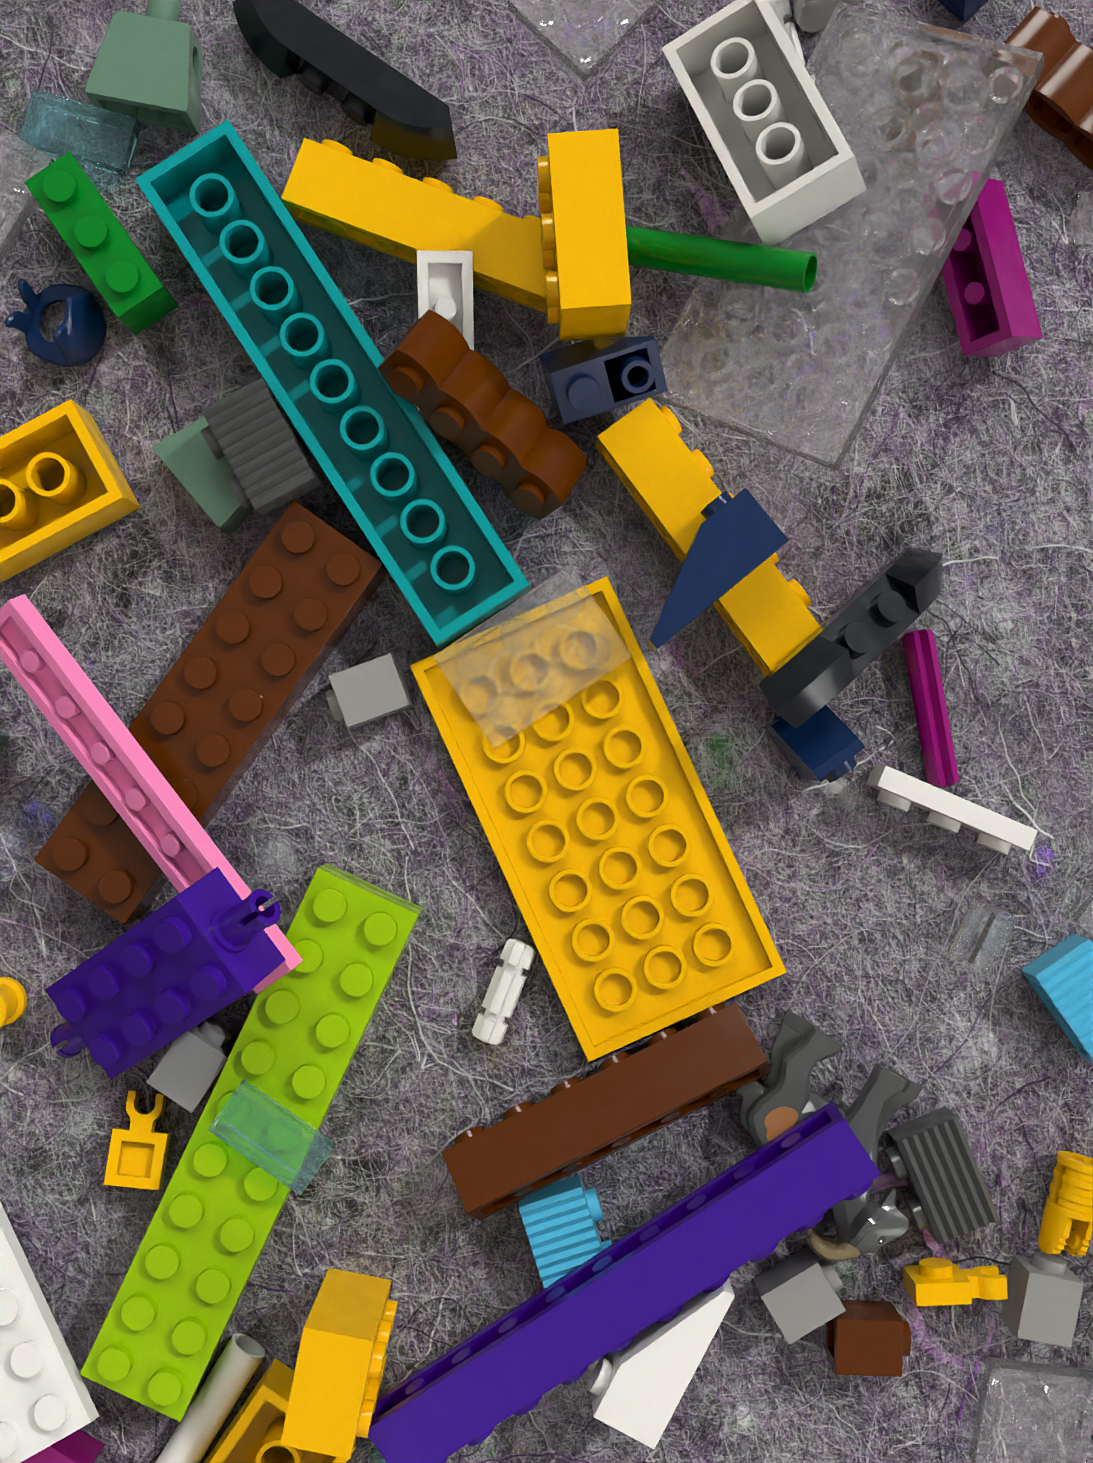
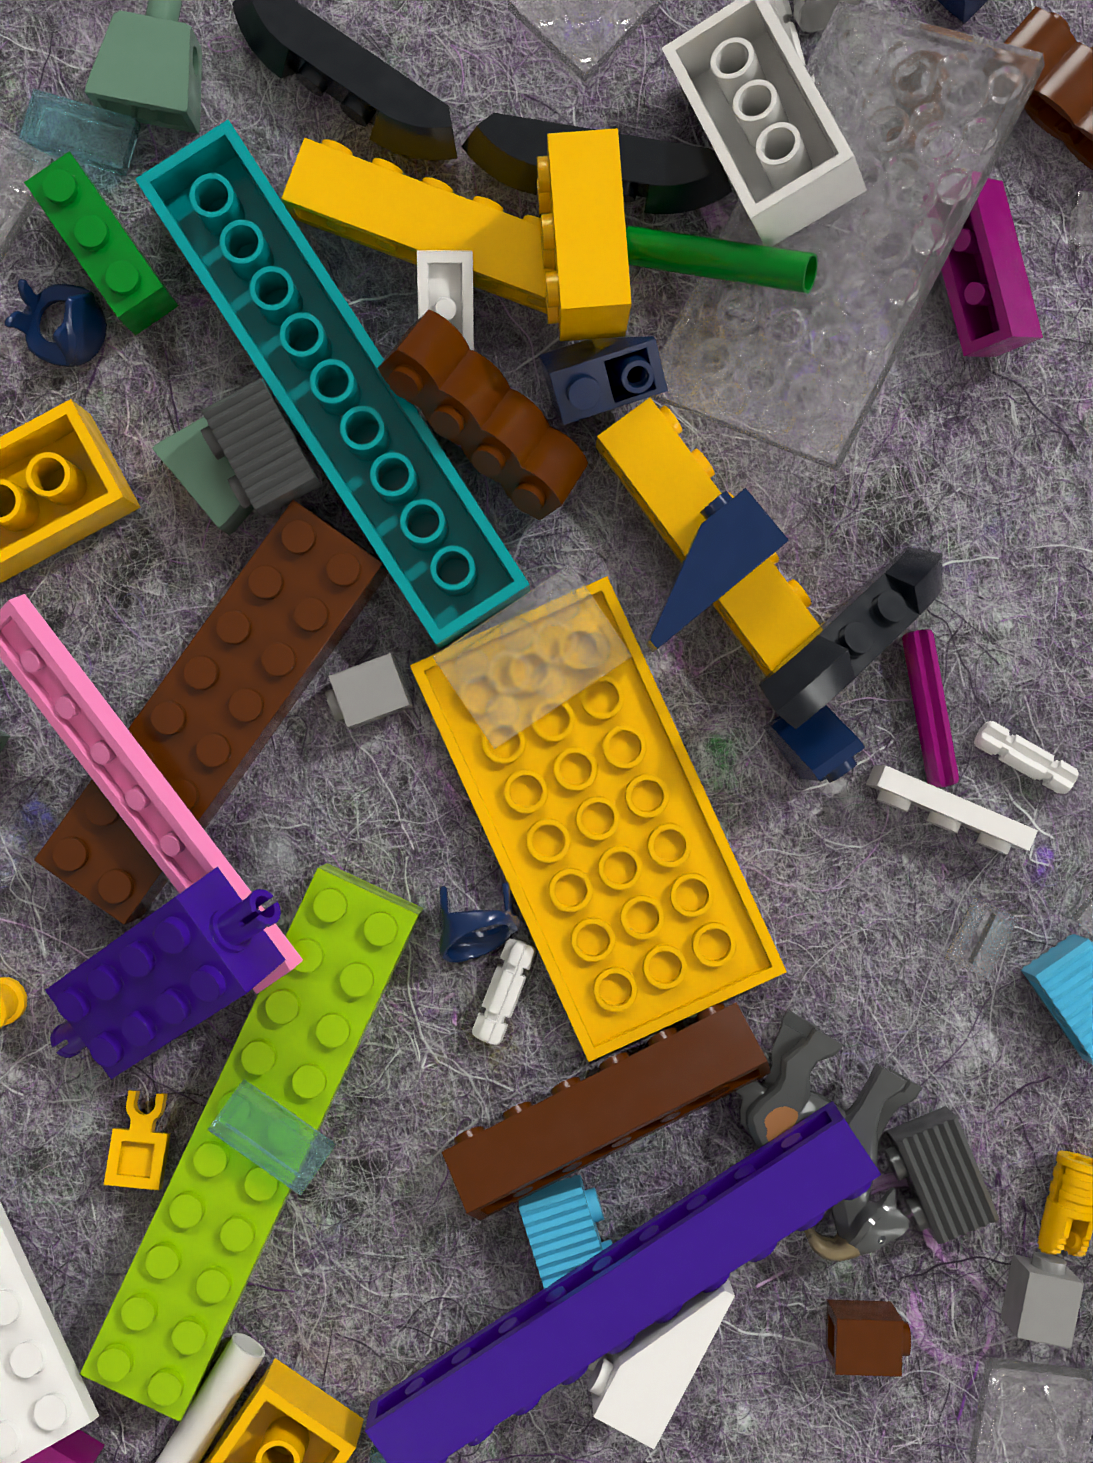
light grey brick [146,1019,235,1113] -> none
yellow brick [280,1268,398,1459] -> none
light grey brick [753,1246,846,1345] -> none
yellow plate [903,1257,1008,1306] -> none
none -> dark blue piece [439,882,521,963]
none -> black brick [461,113,732,215]
none -> white axle [974,721,1079,794]

